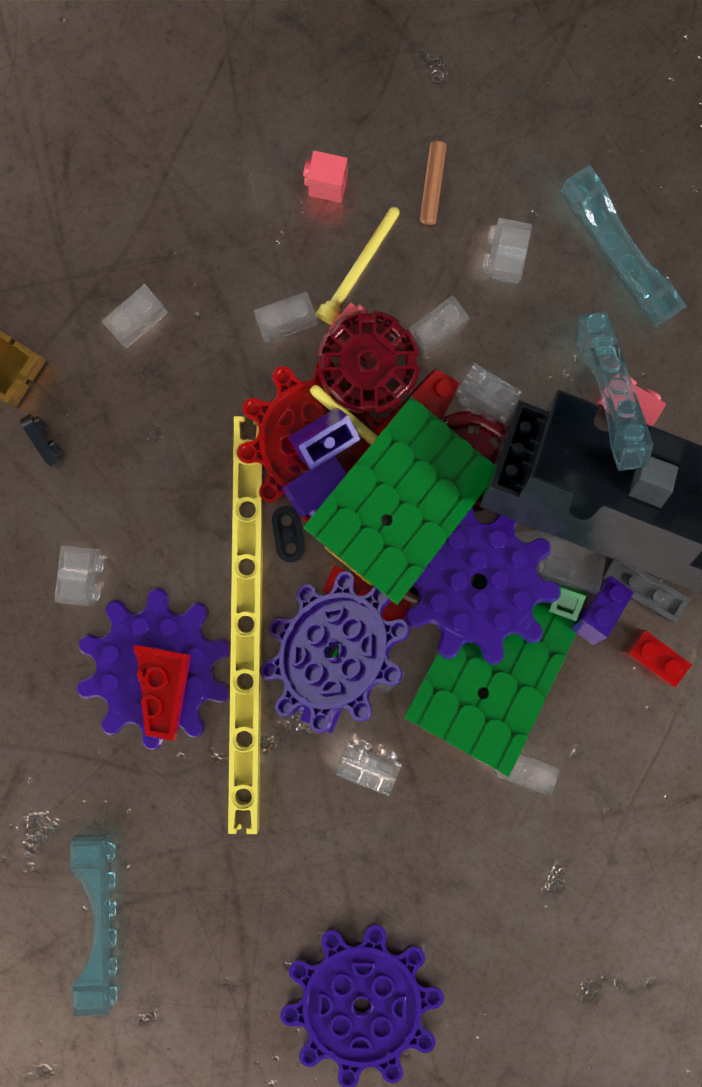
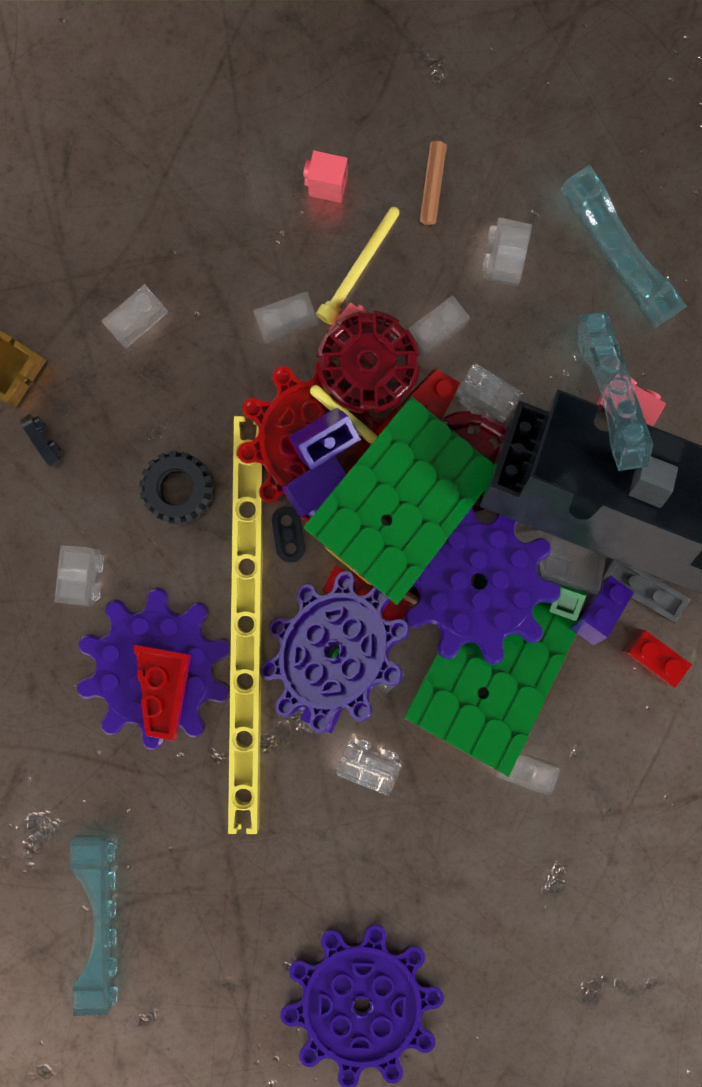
none -> black tyre [139,451,215,524]

